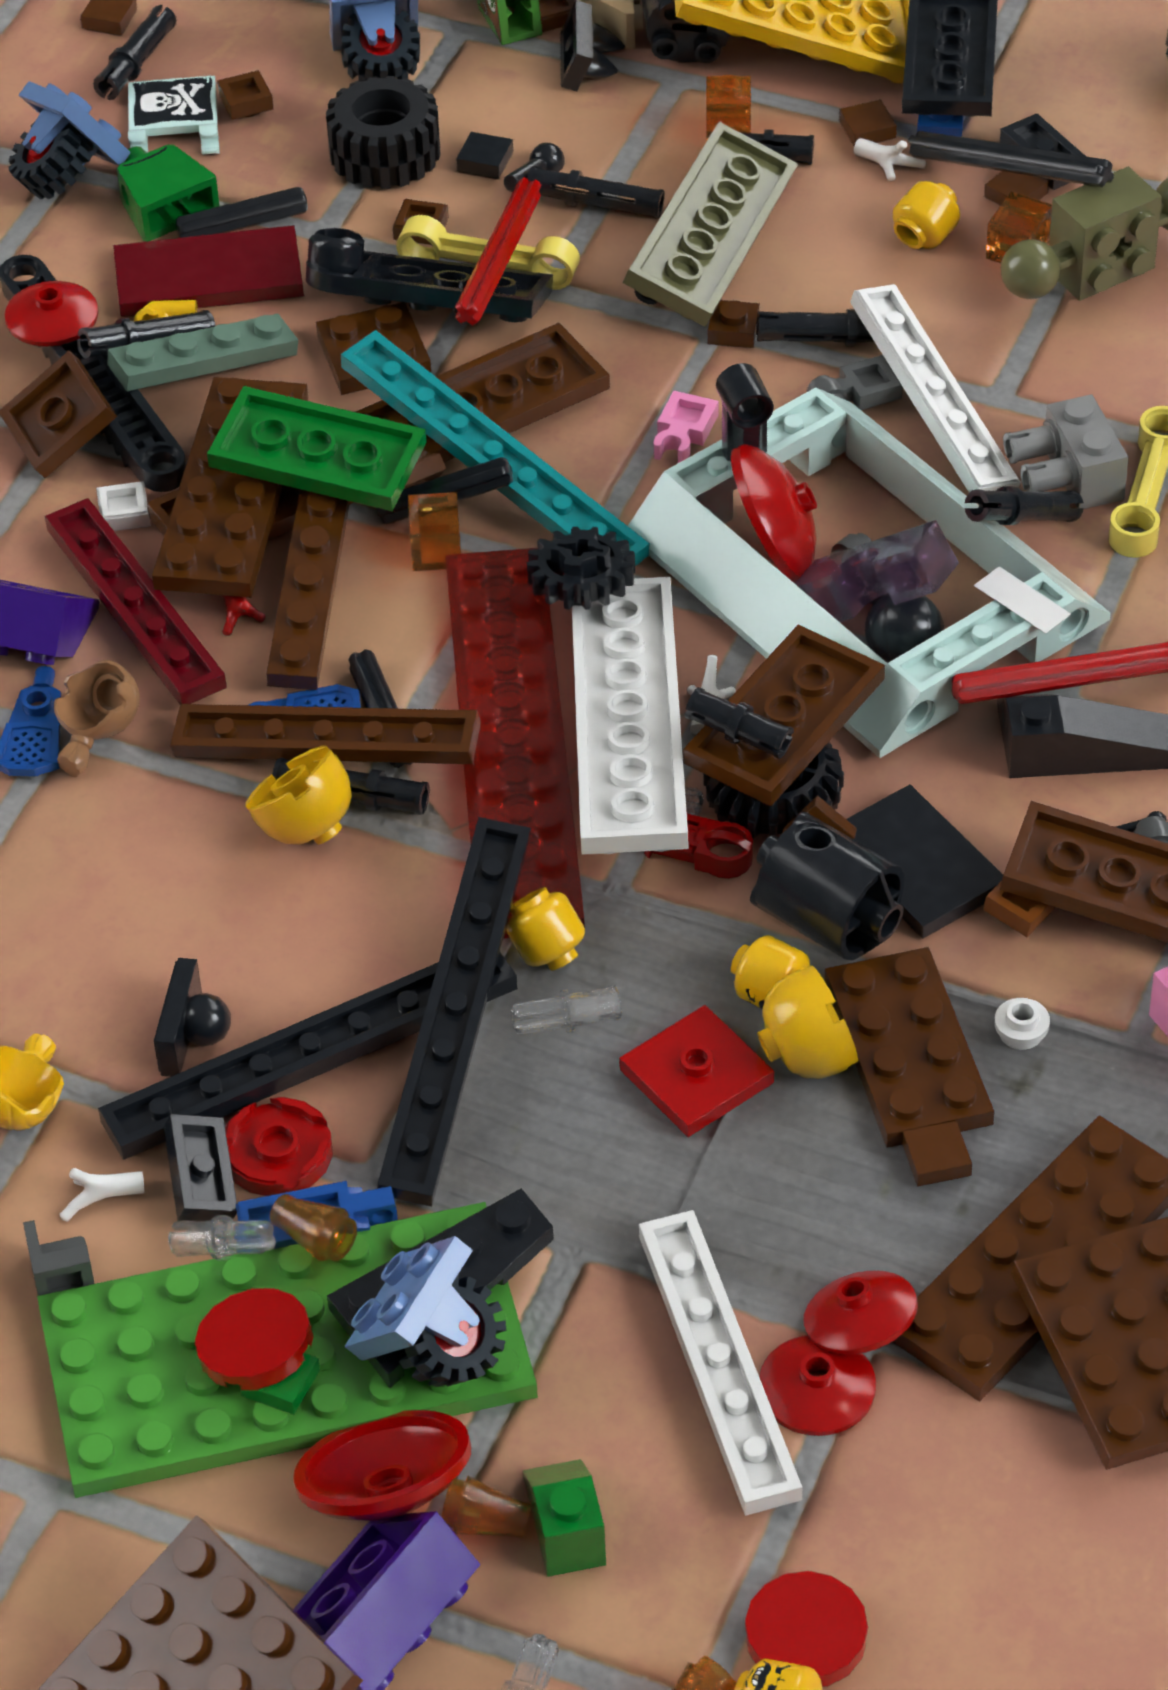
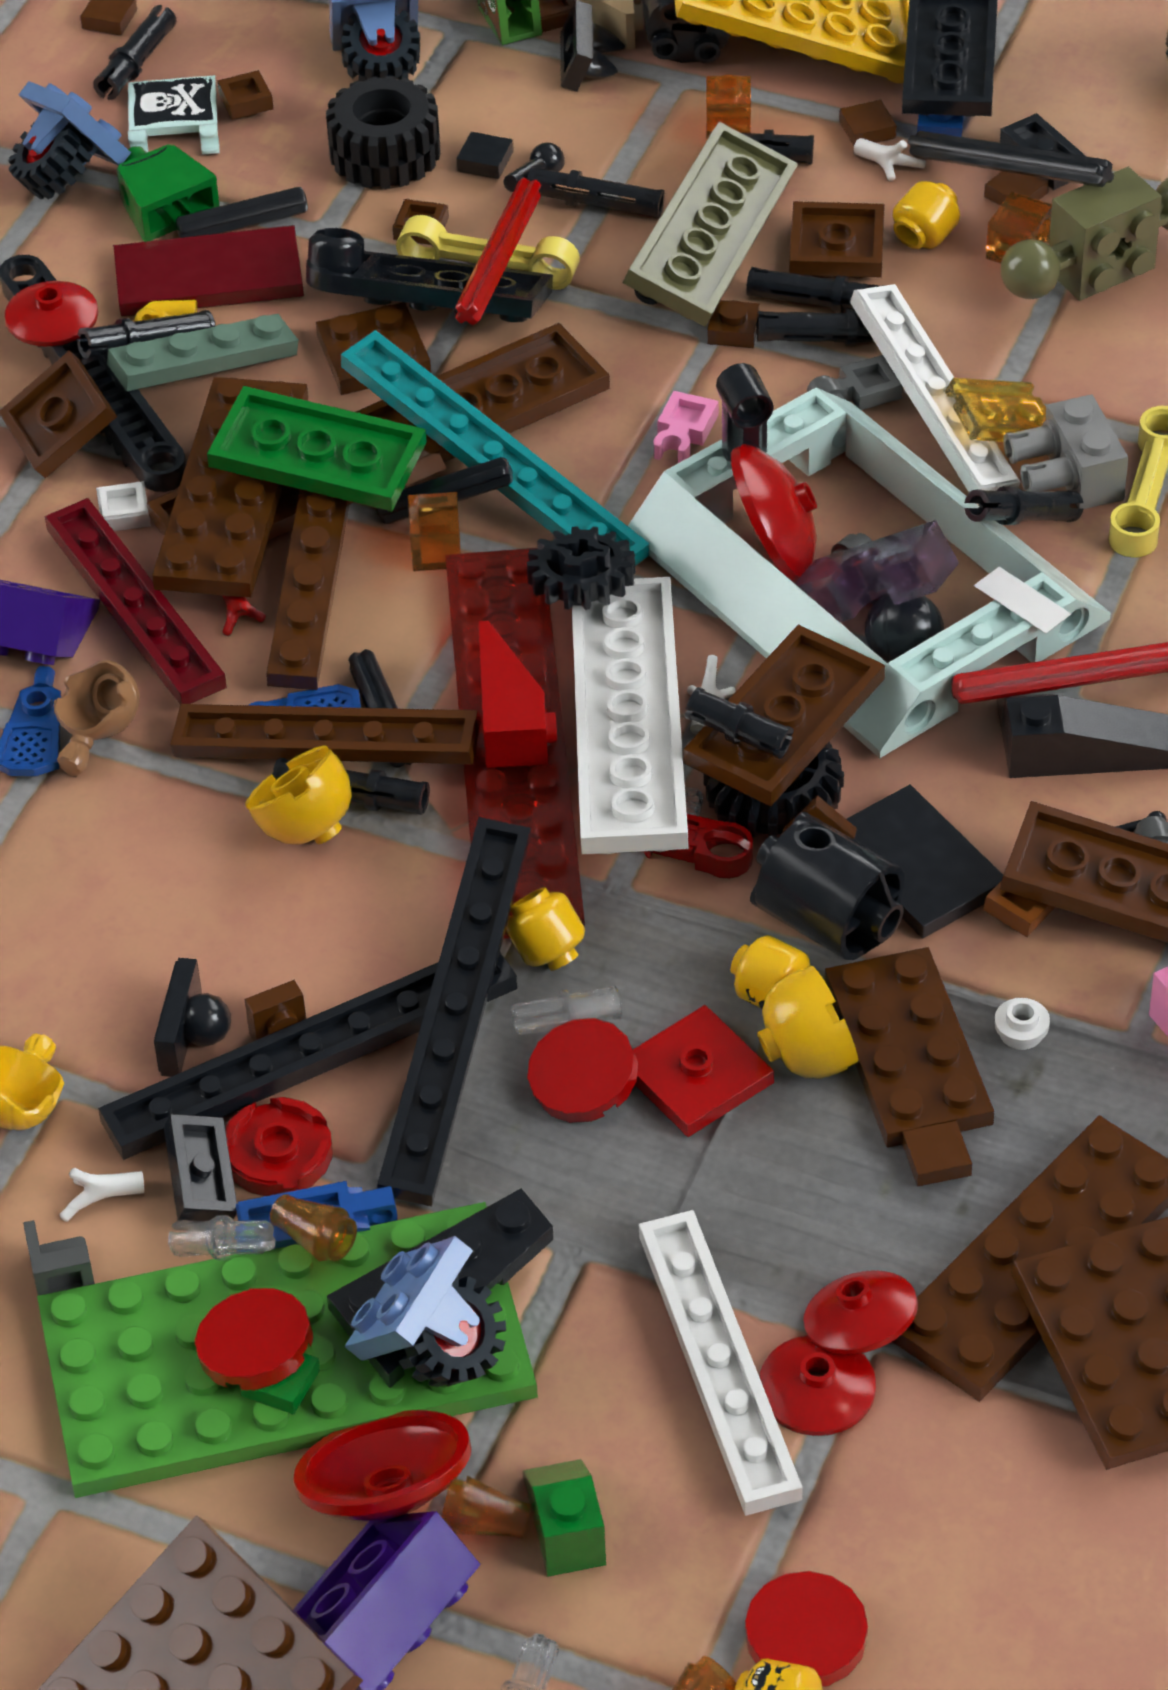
none -> reddish brown plate [244,980,306,1041]
none -> red slope [479,621,557,768]
none -> red tile [527,1018,638,1123]
none -> black pin [746,267,886,313]
none -> reddish brown plate [789,201,885,278]
none -> clear yellow plate [945,378,1047,442]

